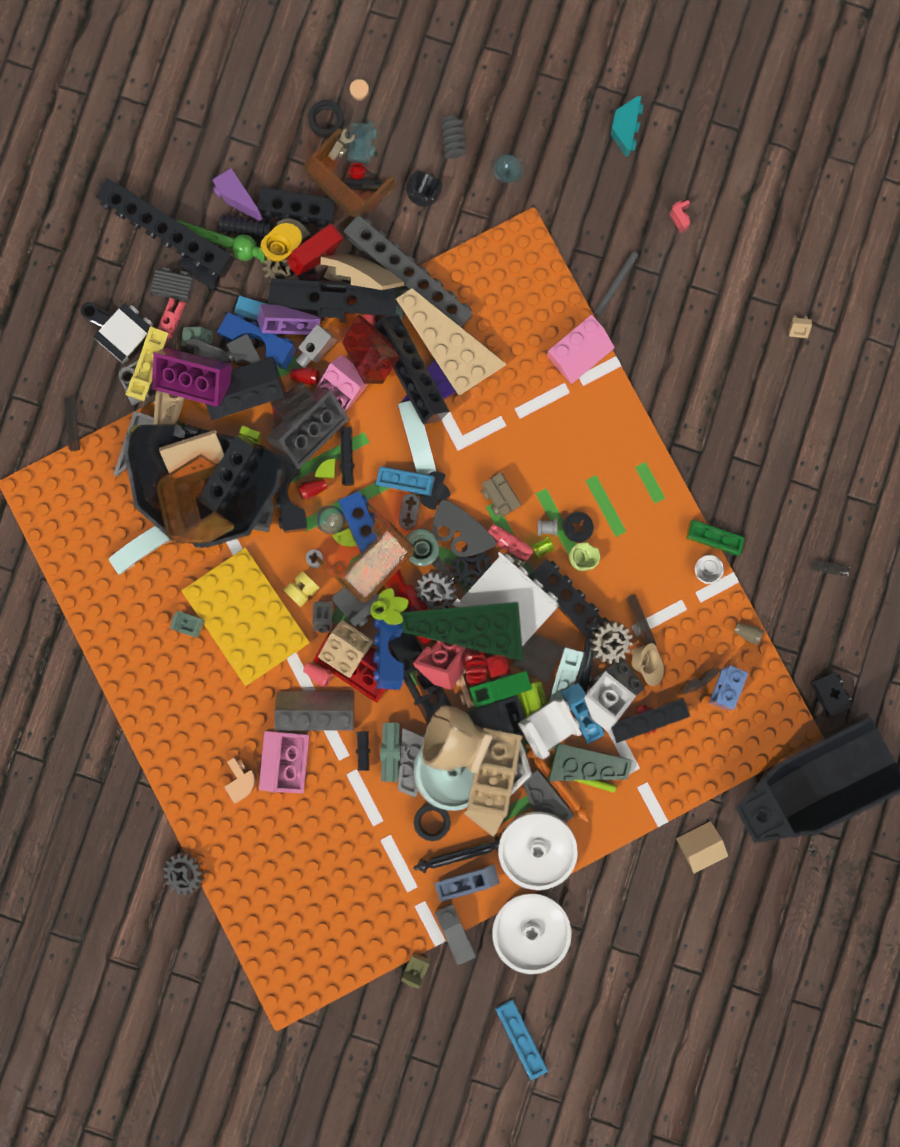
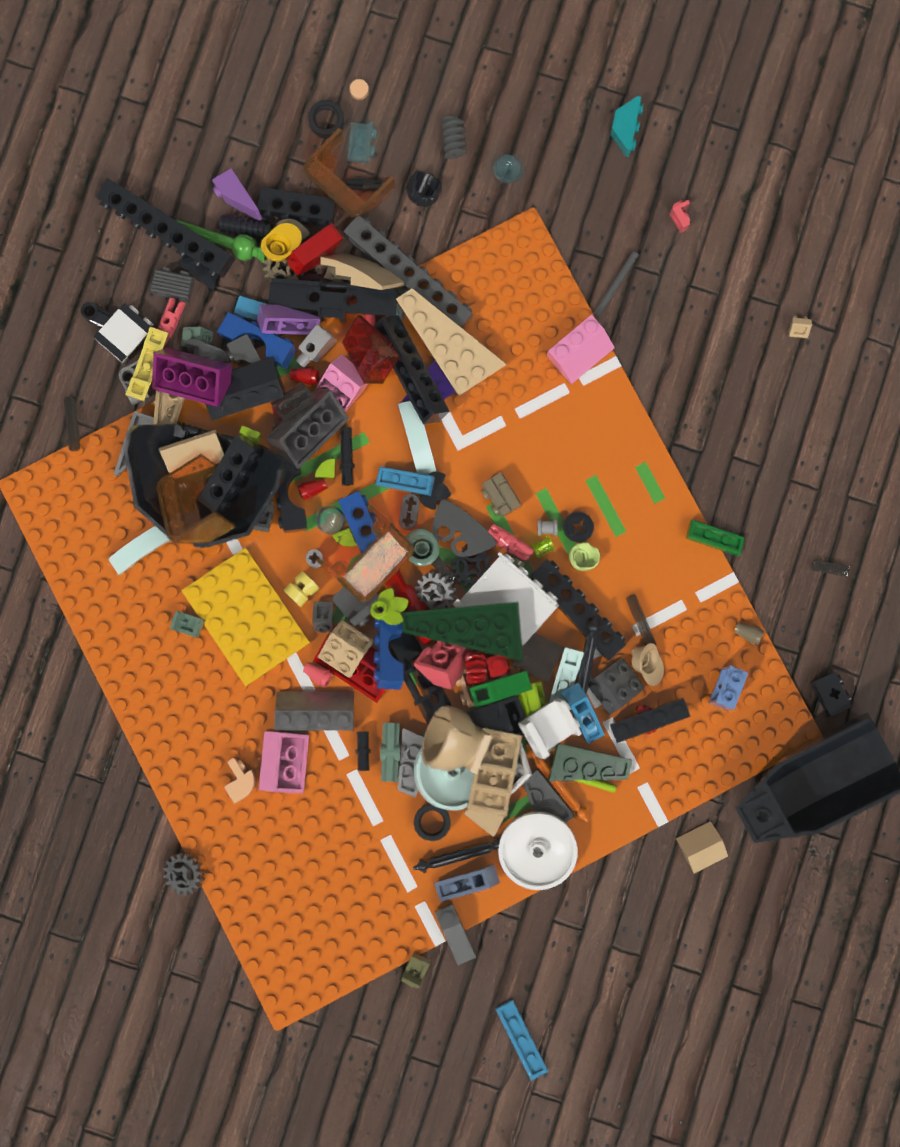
dark tan plate [328,127,357,161] -> none
red plate [348,162,367,179] -> none
white dish [492,893,571,974] -> none
white slope [584,671,636,732] -> none
dark tan gear [590,620,633,664] -> none
clear smoke slope [676,667,719,695] -> none
white hair [695,555,724,584] -> none

